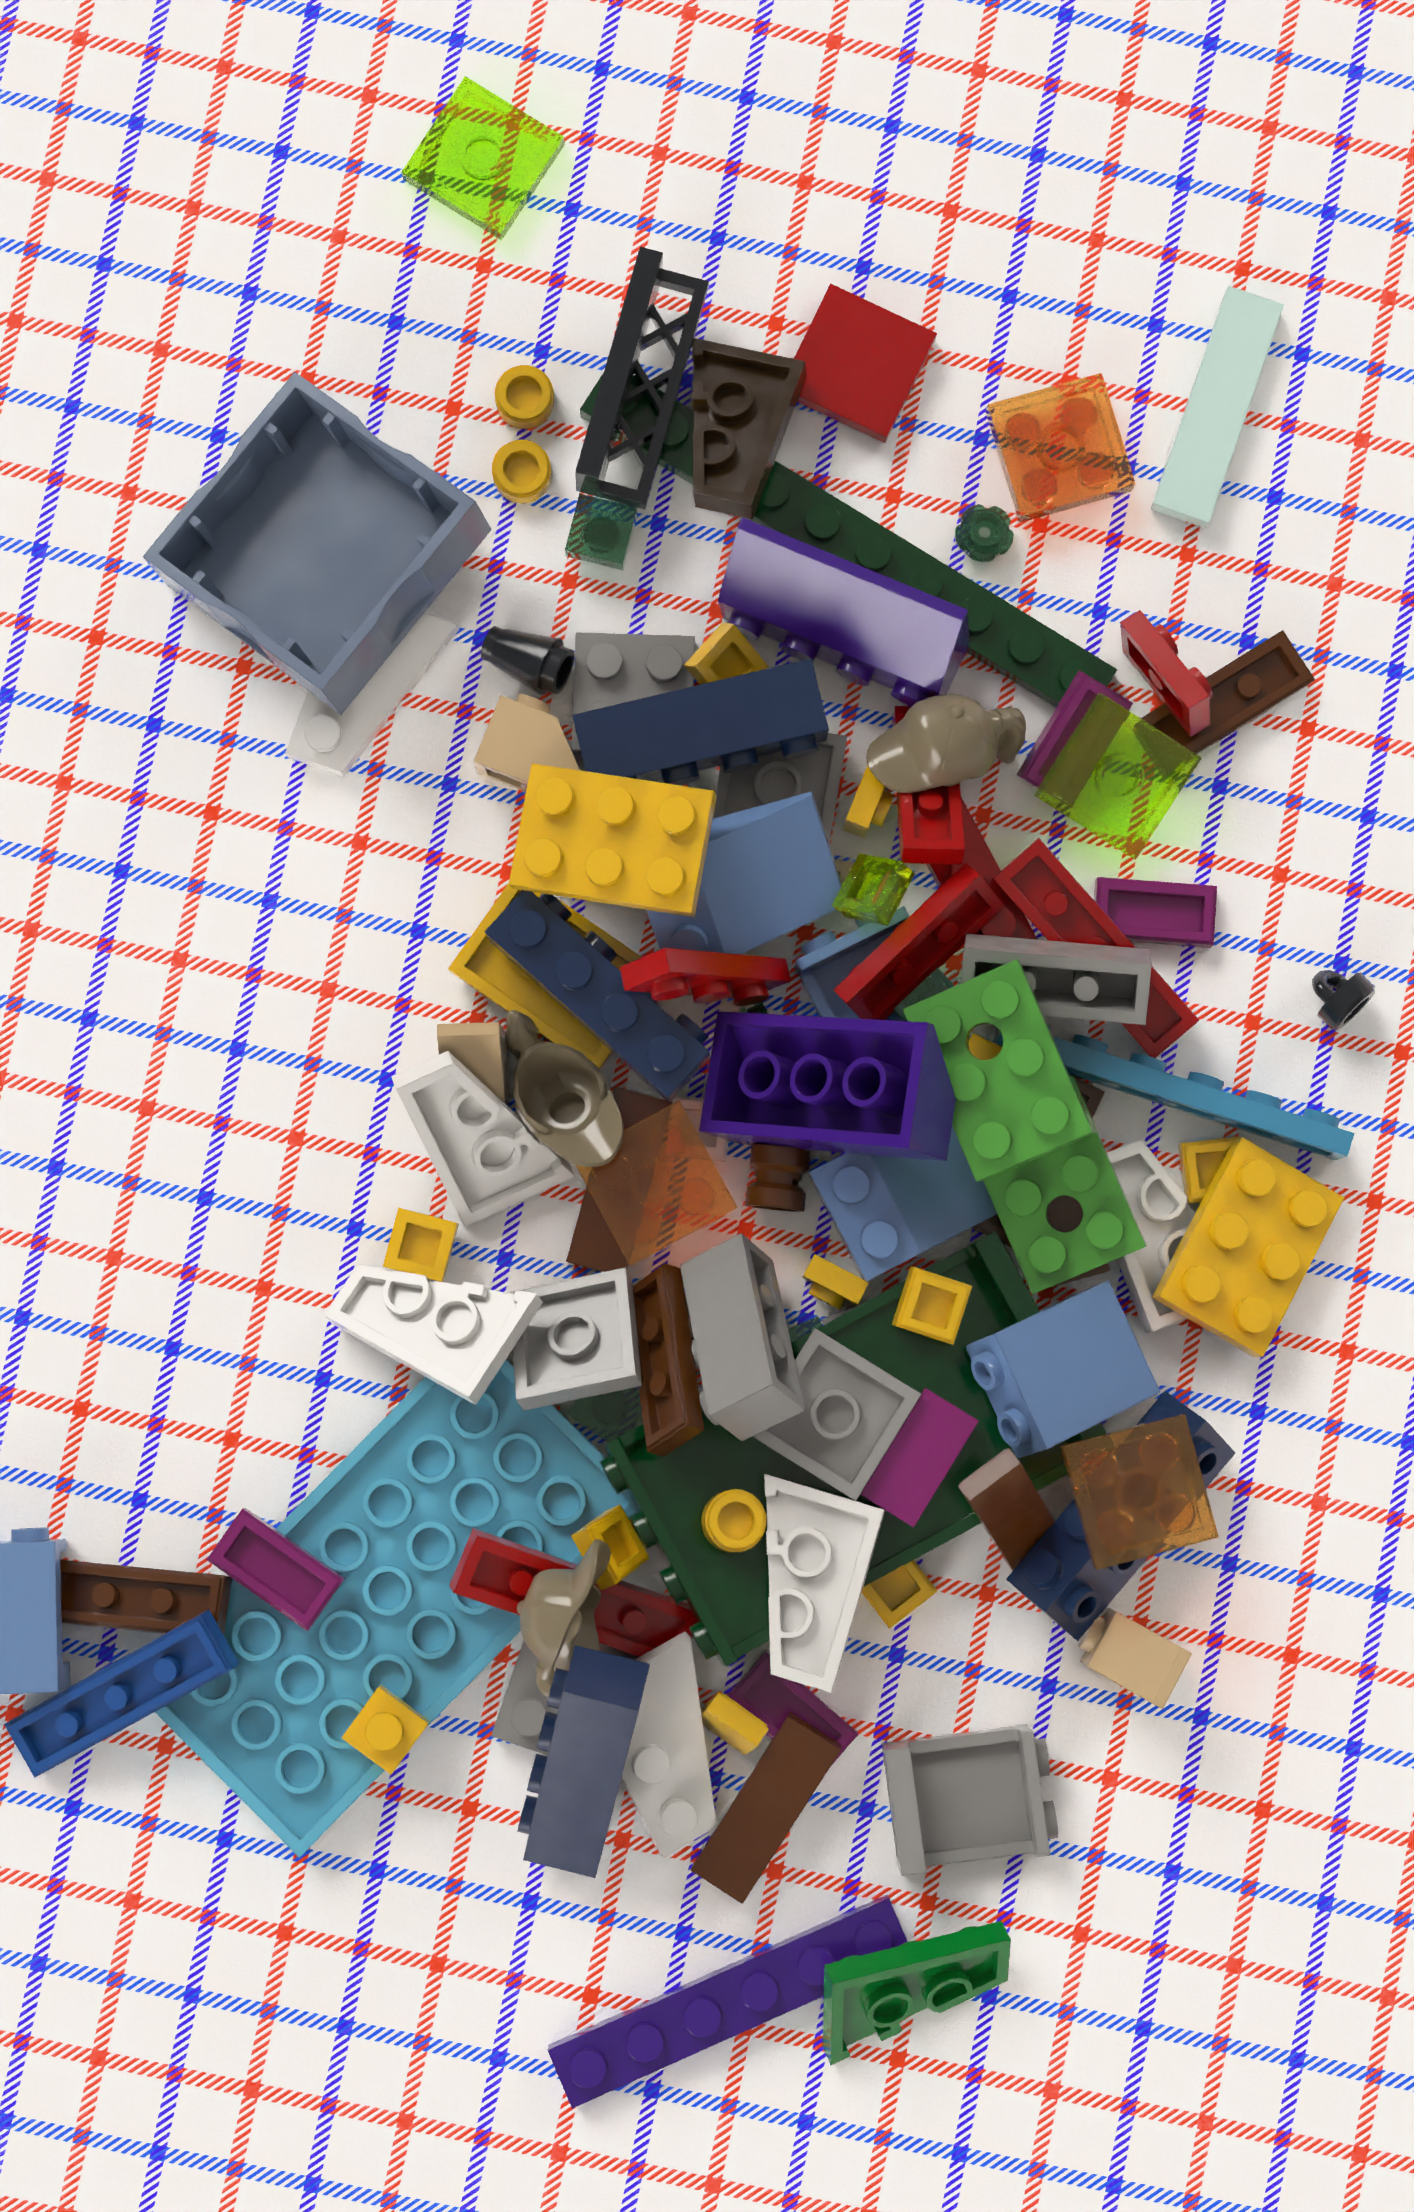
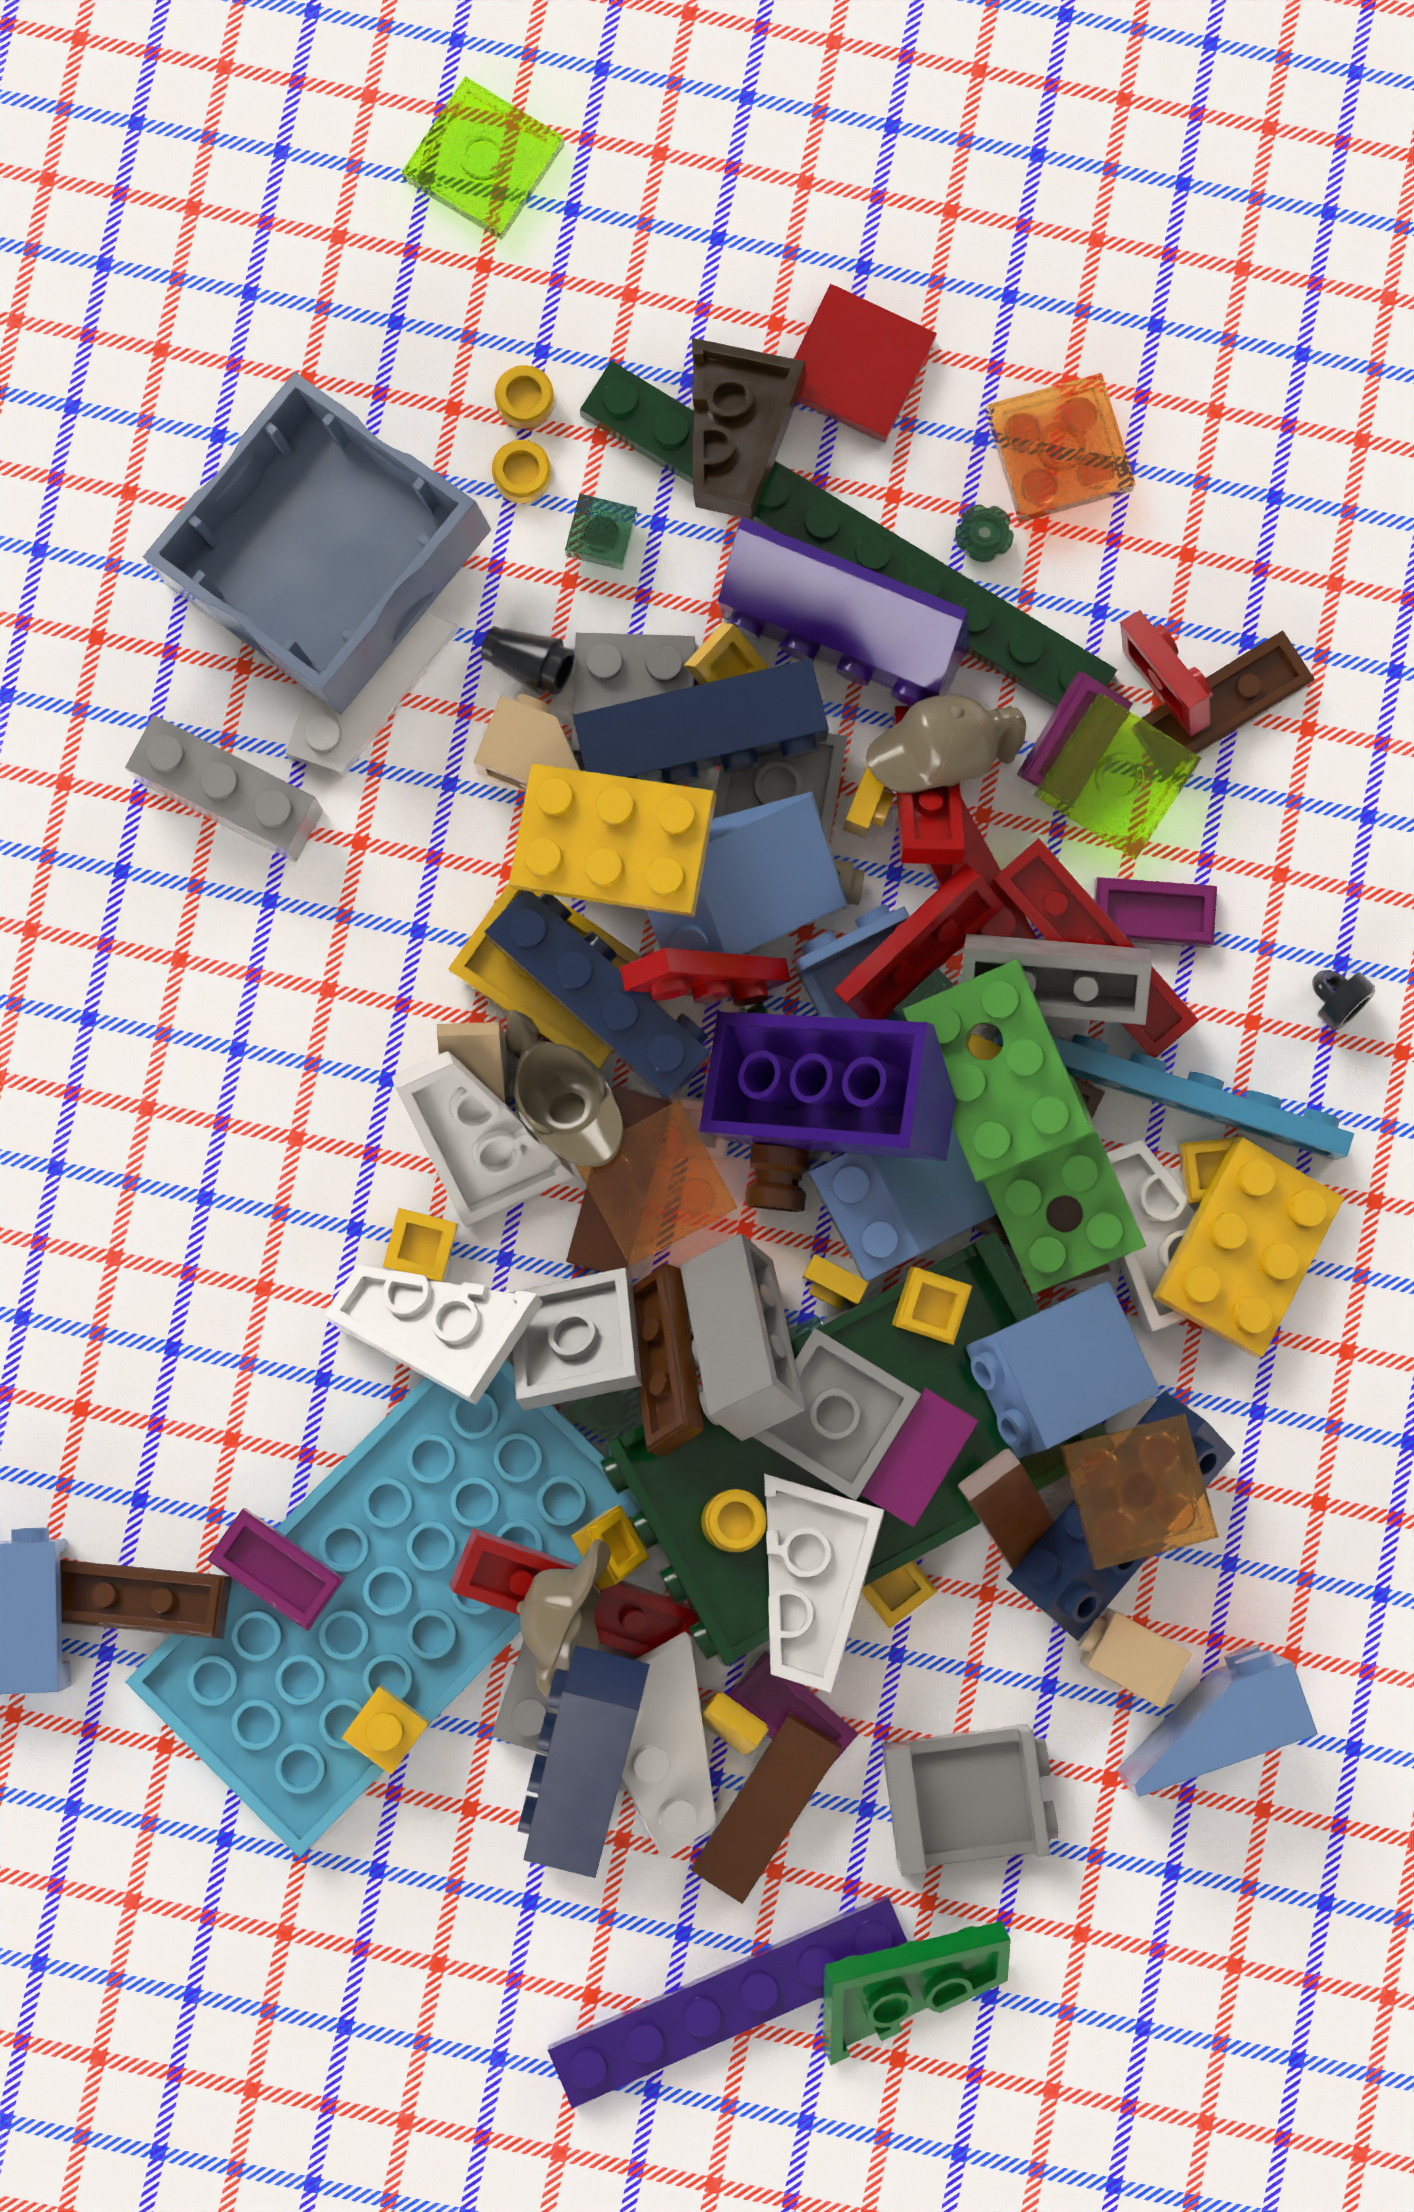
blue tile [4,1609,240,1778] -> none
black fence [575,246,709,510] -> none
clear neon green plate [832,853,915,926] -> none
light aqua tile [1150,285,1284,528] -> none
none -> light grey brick [125,714,323,862]
none -> medium blue slope [1117,1645,1318,1797]

